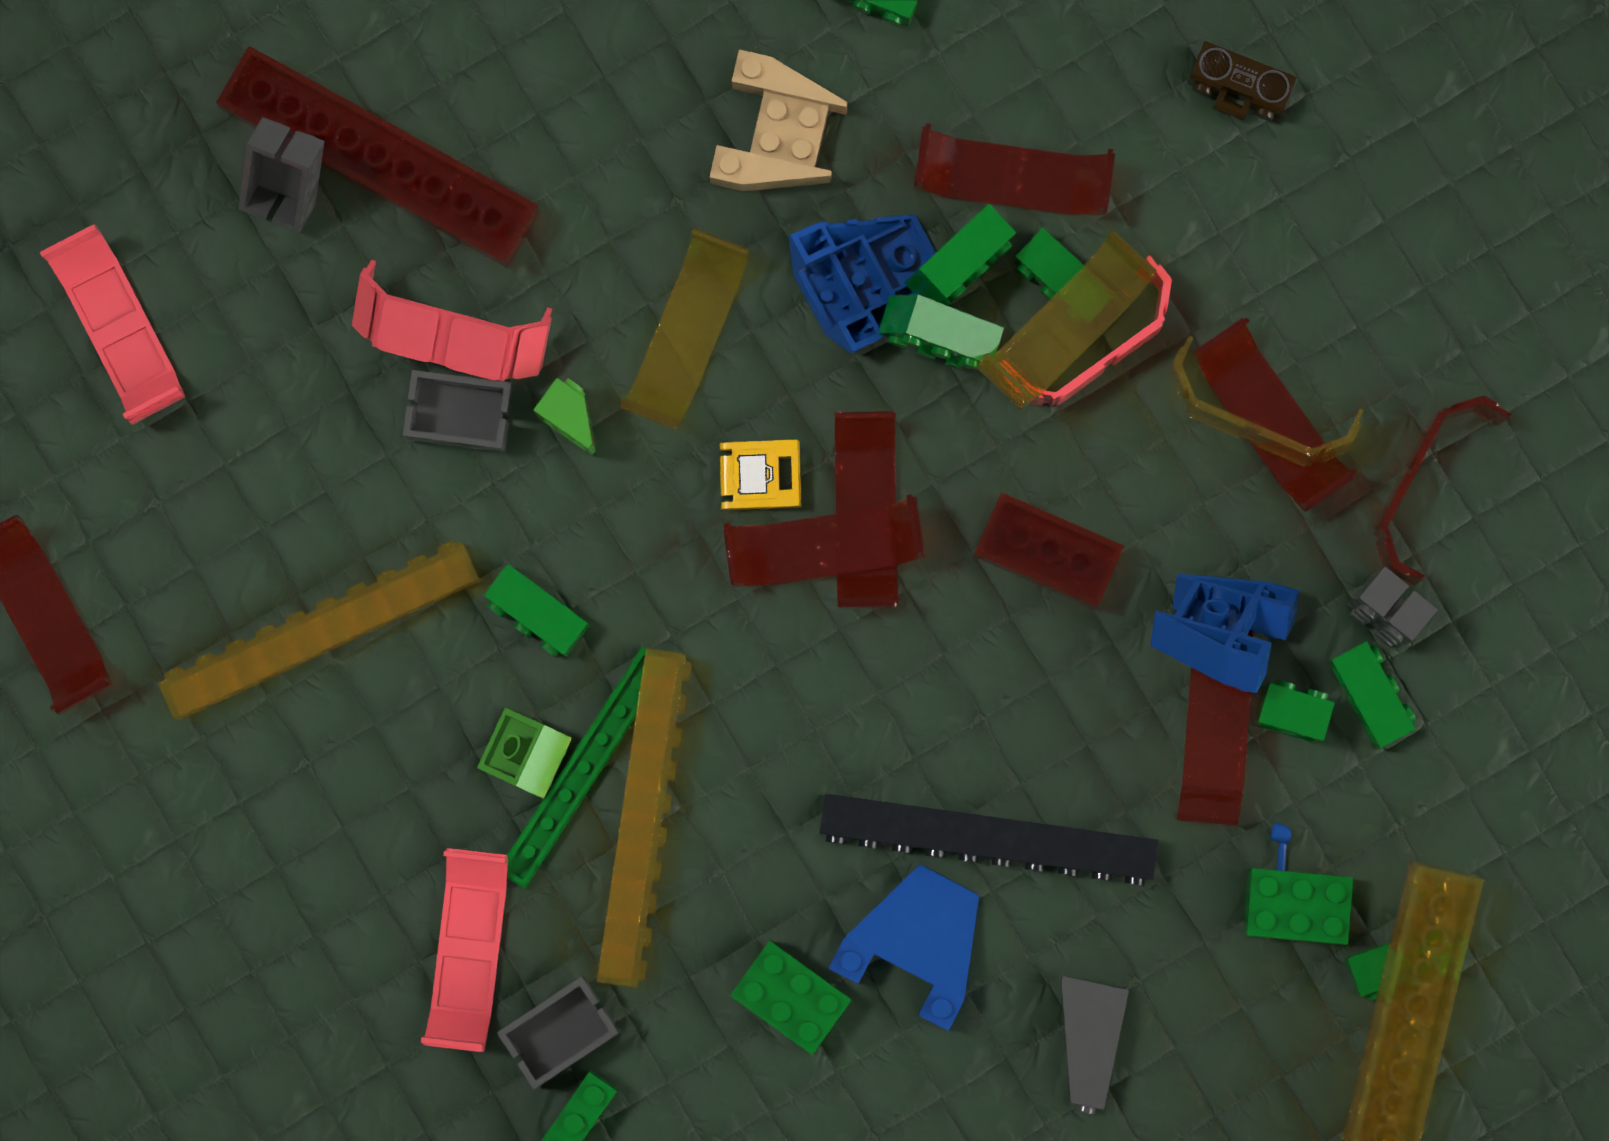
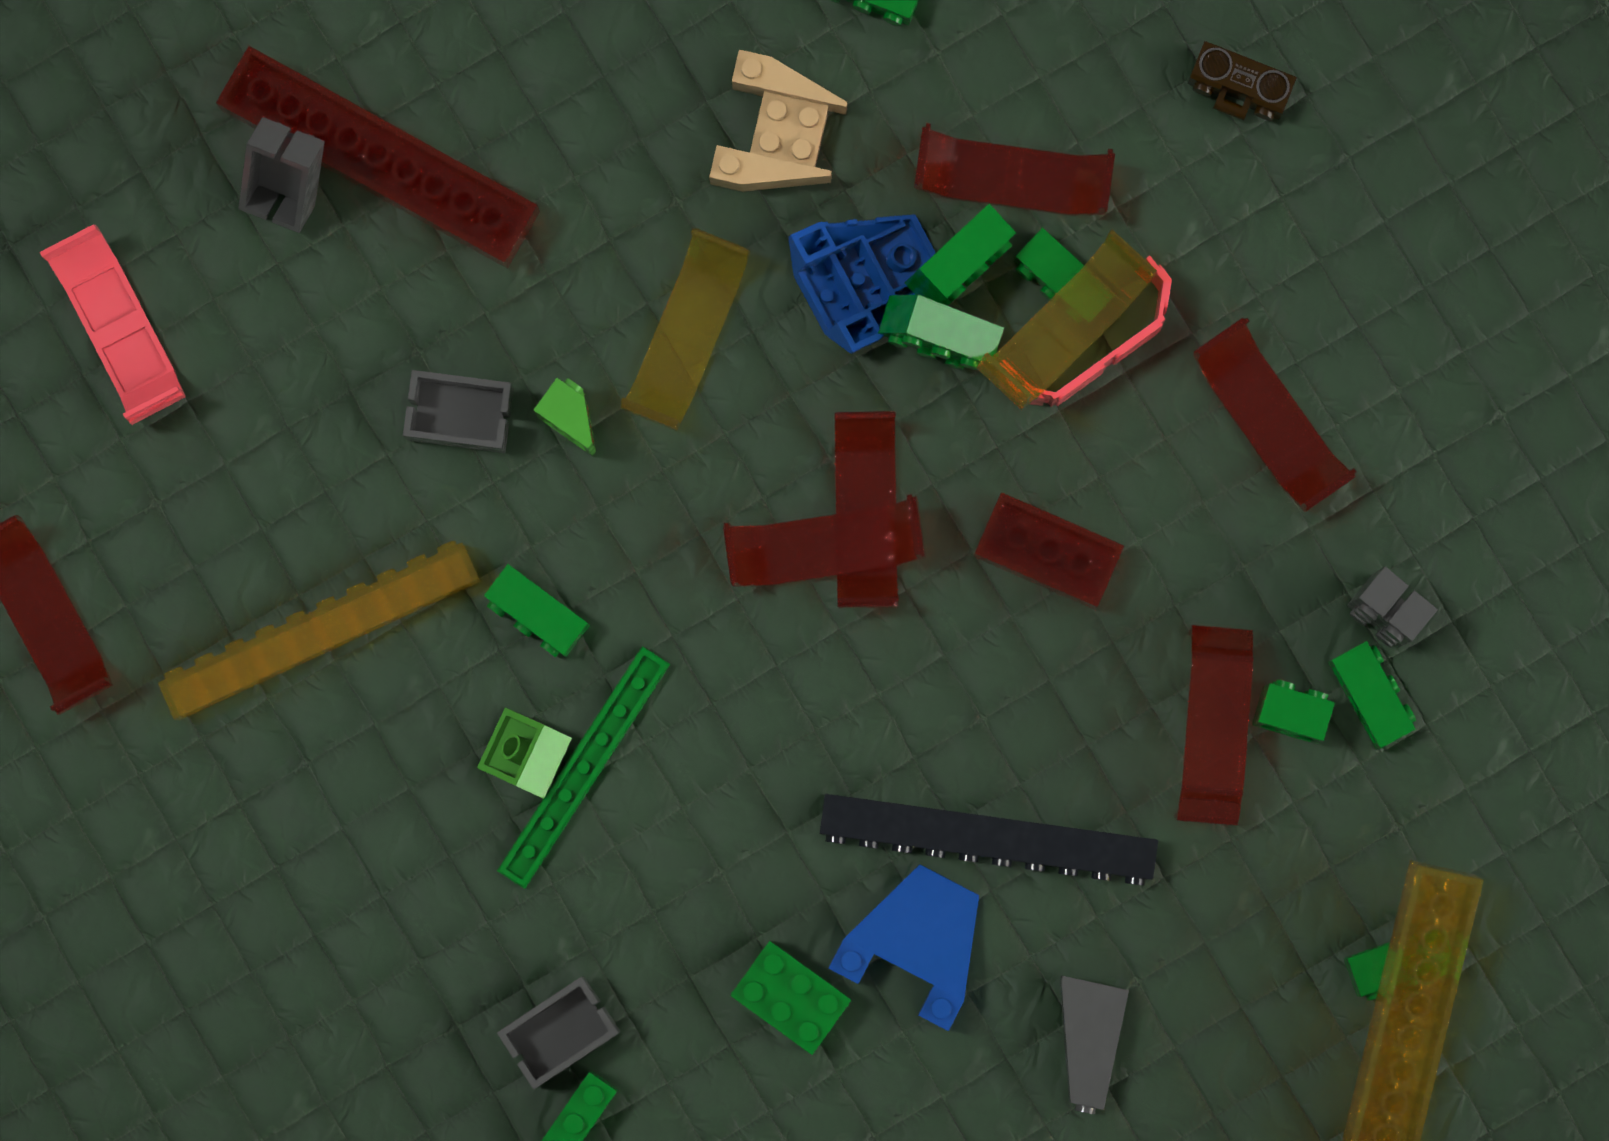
coral windscreen [352,260,552,382] -> none
coral windscreen [421,848,508,1052] -> none
clear yellow brick [597,648,692,988] -> none
yellow container [719,440,801,510] -> none
blue wedge [1150,574,1300,693] -> none
clear yellow windscreen [1170,335,1364,466] -> none
green brick [1243,868,1353,945] -> none
blue hand [1270,822,1291,871] -> none
clear red windscreen [1373,395,1511,585] -> none

